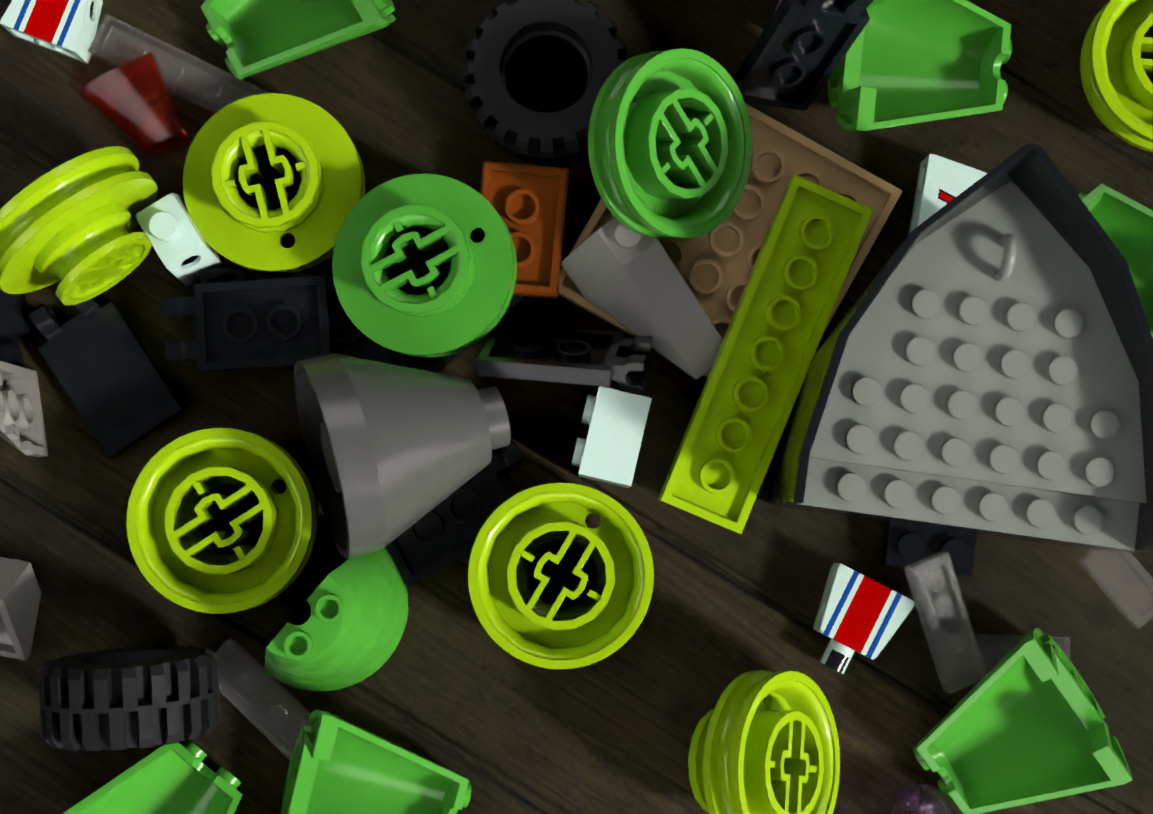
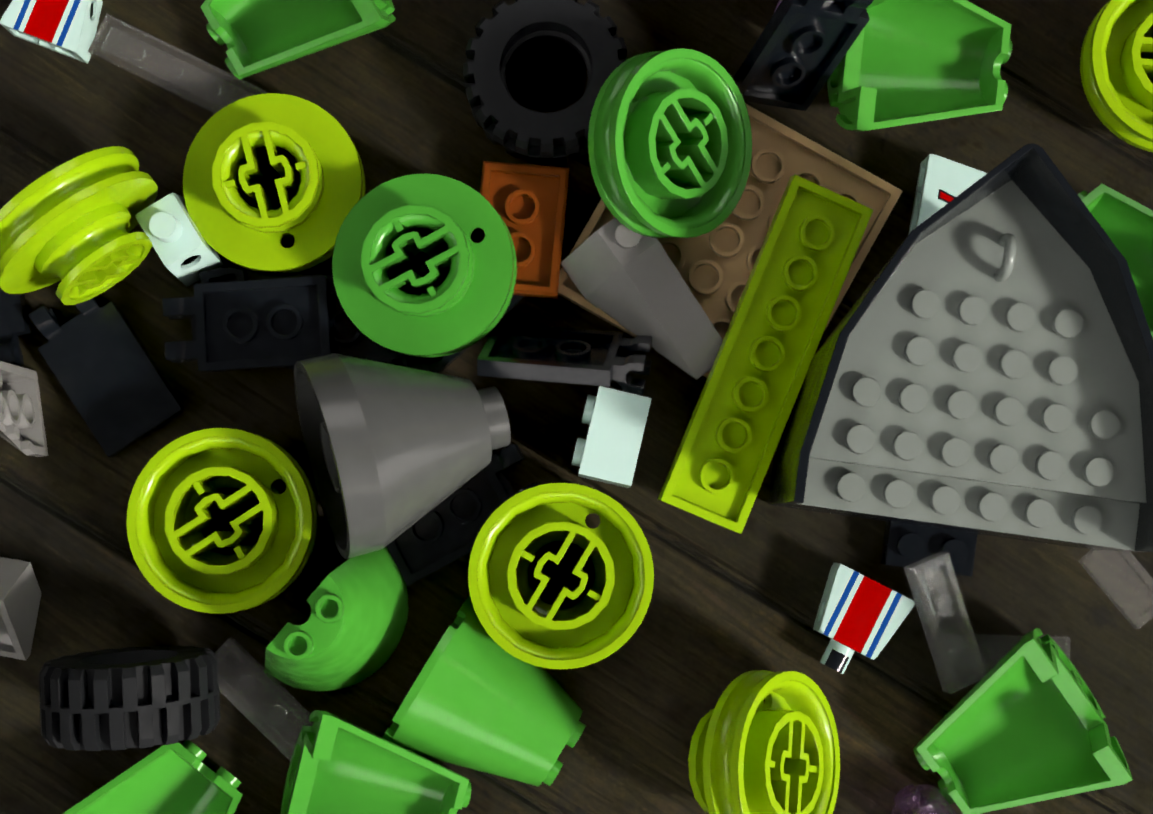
clear red slope [81,53,190,155] -> none
none -> bright green cone [383,595,586,786]

